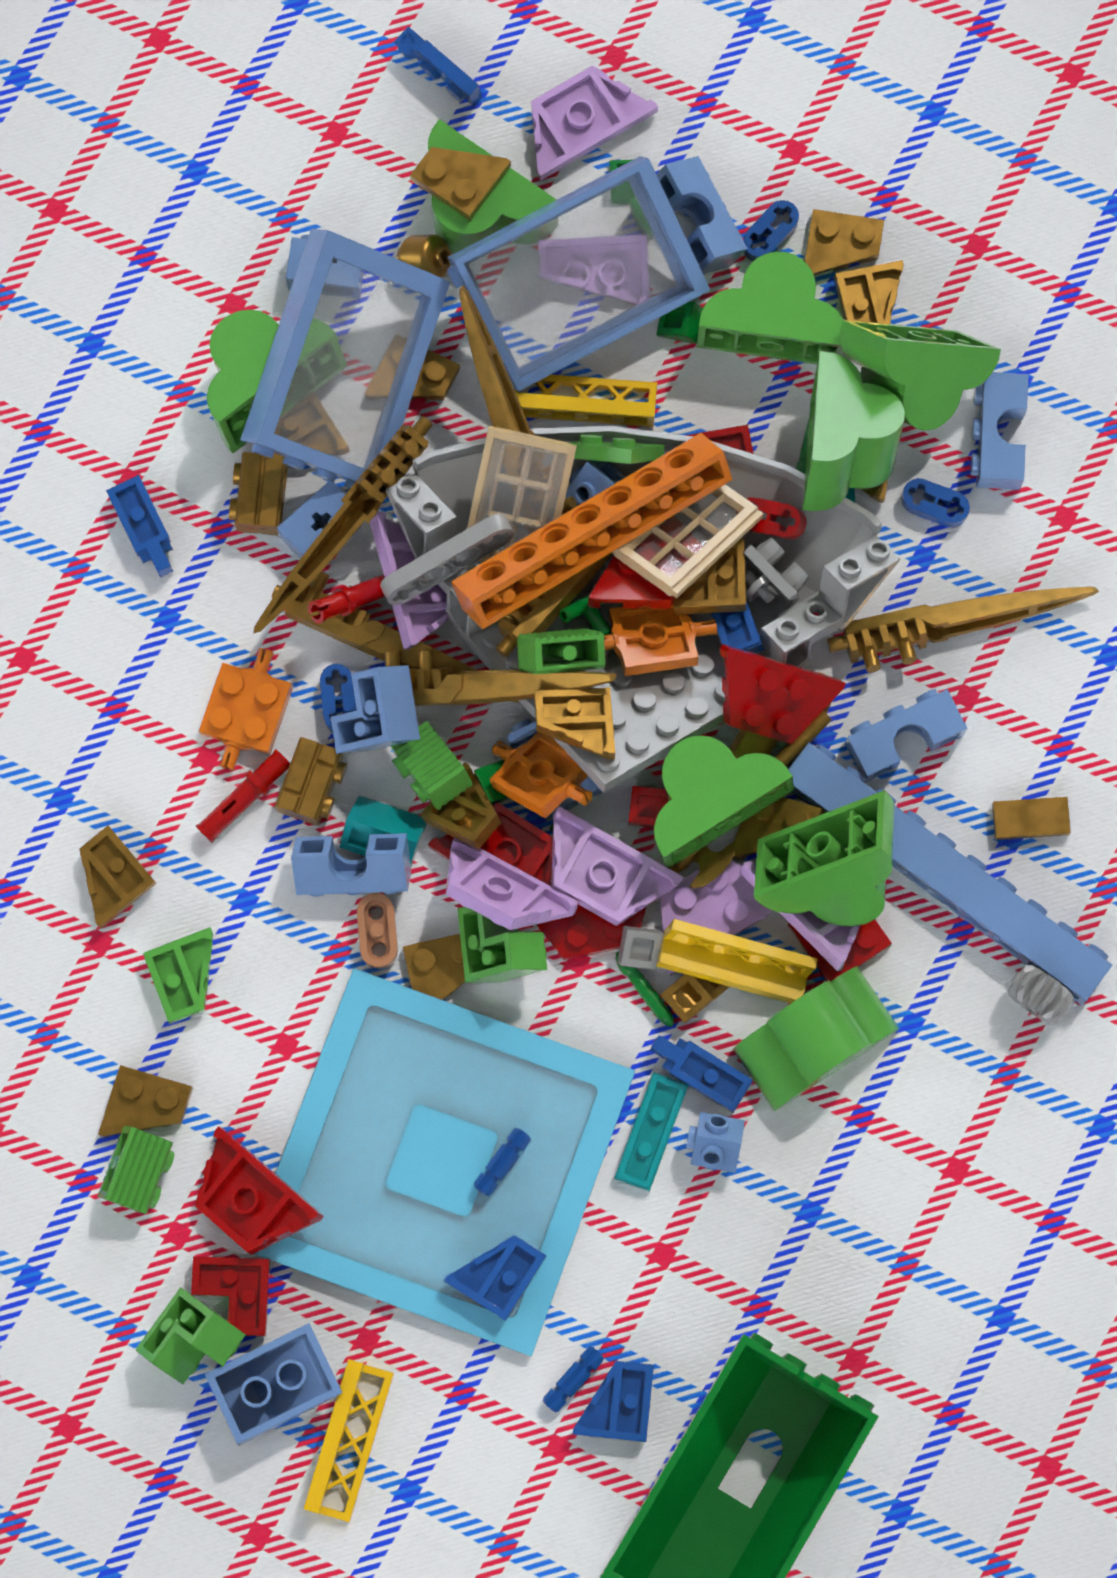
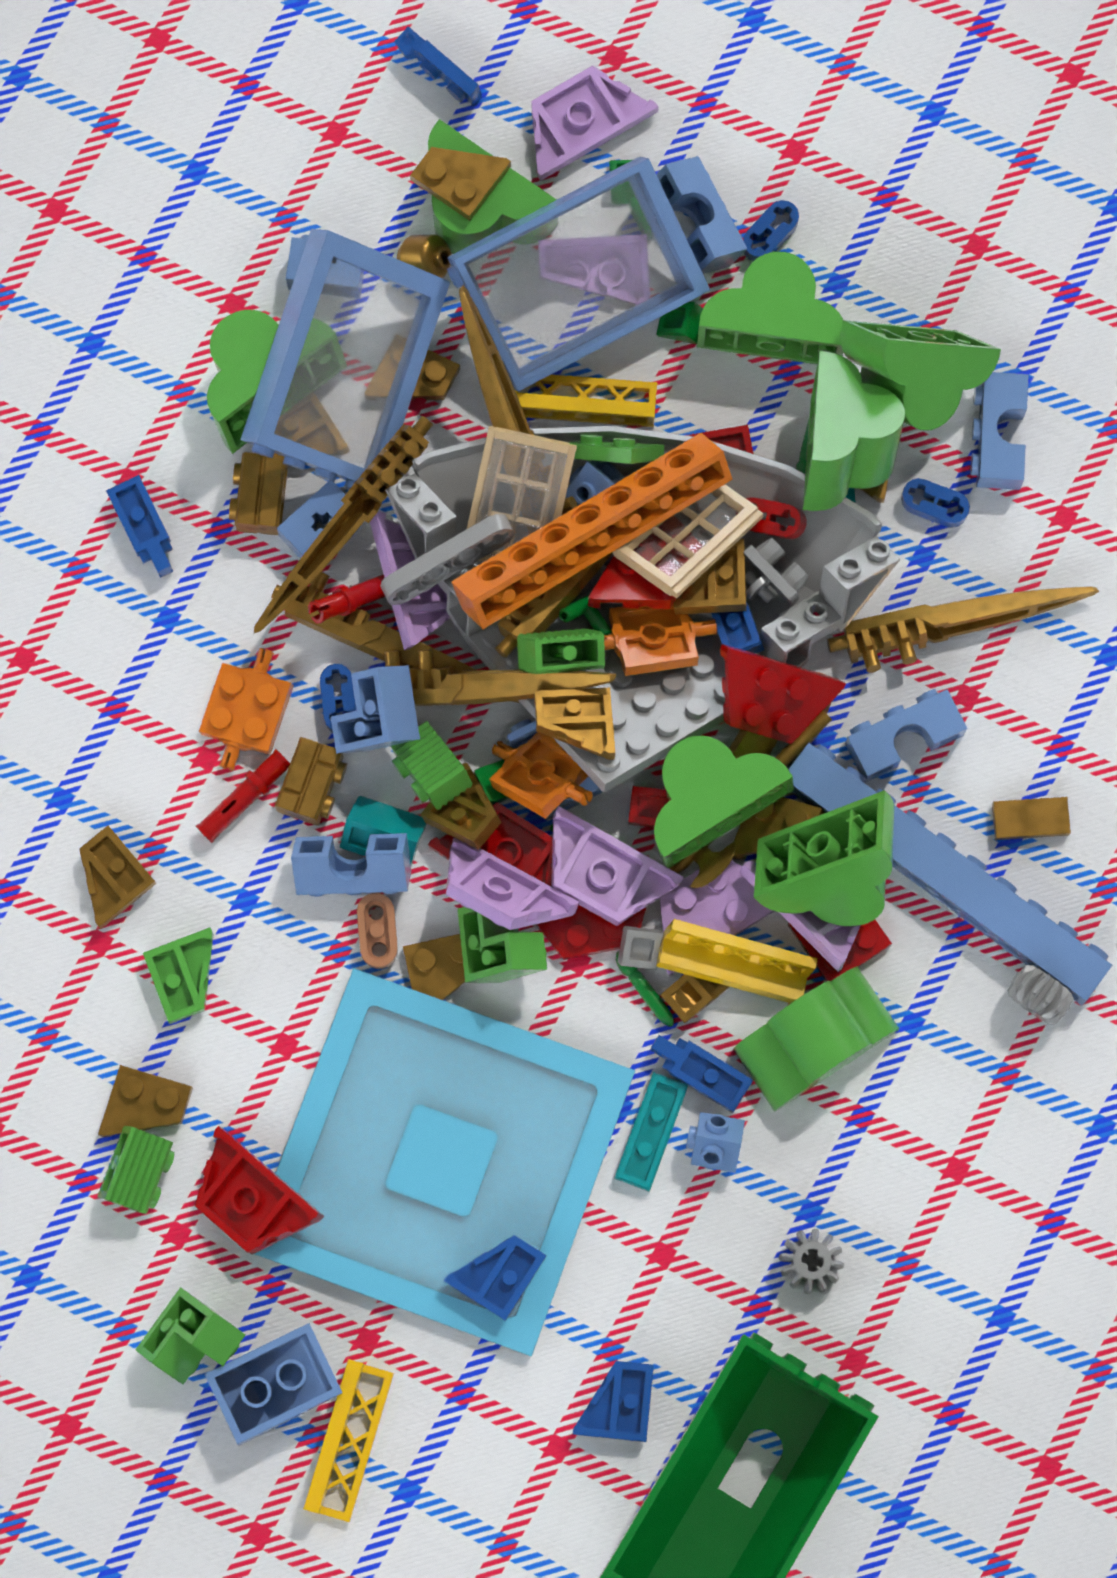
red plate [191,1256,270,1337] -> none
blue axle [474,1127,531,1196] -> none
blue axle [542,1346,604,1413] -> none
pearl gold wing [805,209,884,275] -> none
pearl gold wing [834,260,904,324] -> none
none -> light grey gear [779,1229,844,1294]

